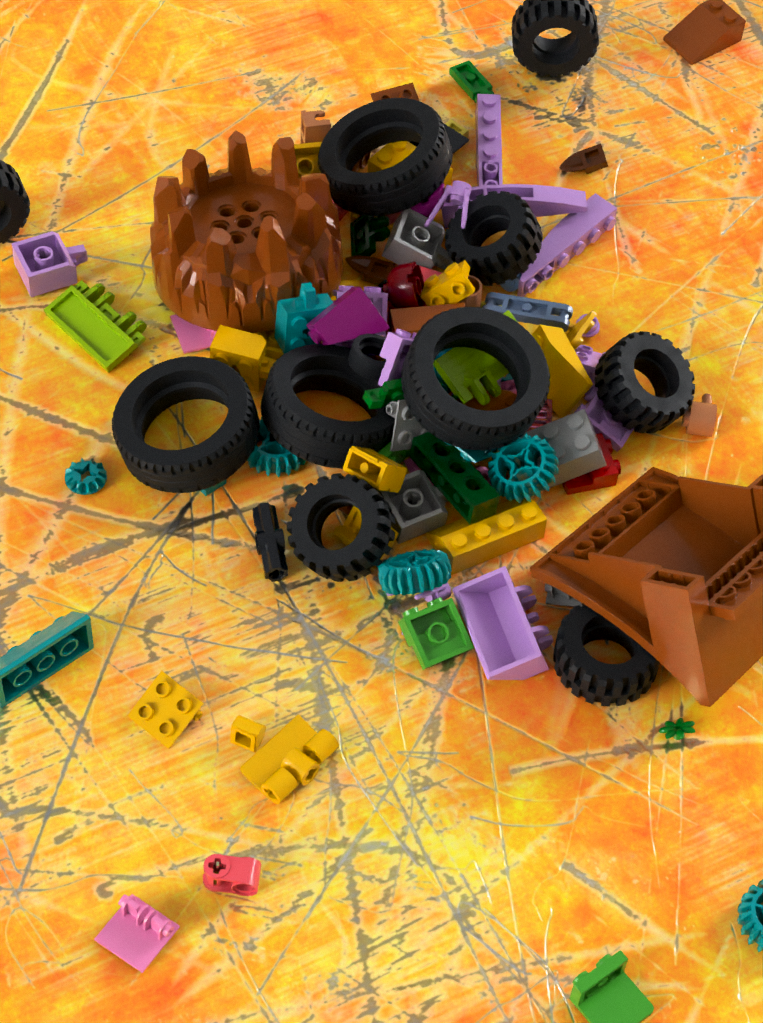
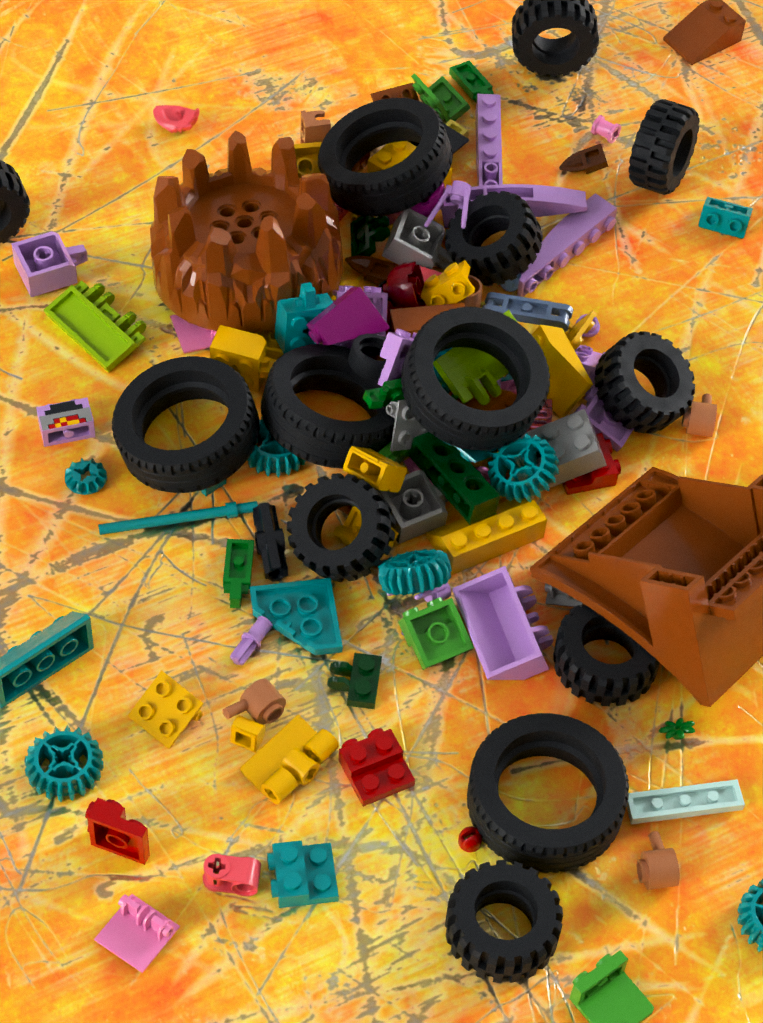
none -> teal gear [24,725,104,802]
none -> brick [36,397,95,447]
none -> red plate [85,797,150,865]
none -> teal bar [98,501,258,535]
none -> coral hat [153,105,200,133]
none -> green hinge [223,539,254,609]
none -> nougat piece [223,678,286,725]
none -> lavender axle [230,616,273,666]
none -> teal plate [250,578,343,655]
none -> teal plate [267,840,339,908]
none -> dark green hinge [327,653,382,709]
none -> red plate [338,728,415,807]
none -> bright green bracket [411,73,471,122]
none -> black tyre [445,860,563,983]
none -> red hinge [458,826,482,853]
none -> black tyre [467,713,629,873]
none -> bright pink bush [591,115,621,144]
none -> light aqua plate [627,779,745,825]
none -> black tyre [629,99,700,195]
none -> nougat piece [637,831,680,890]
none -> teal bracket [698,196,753,239]

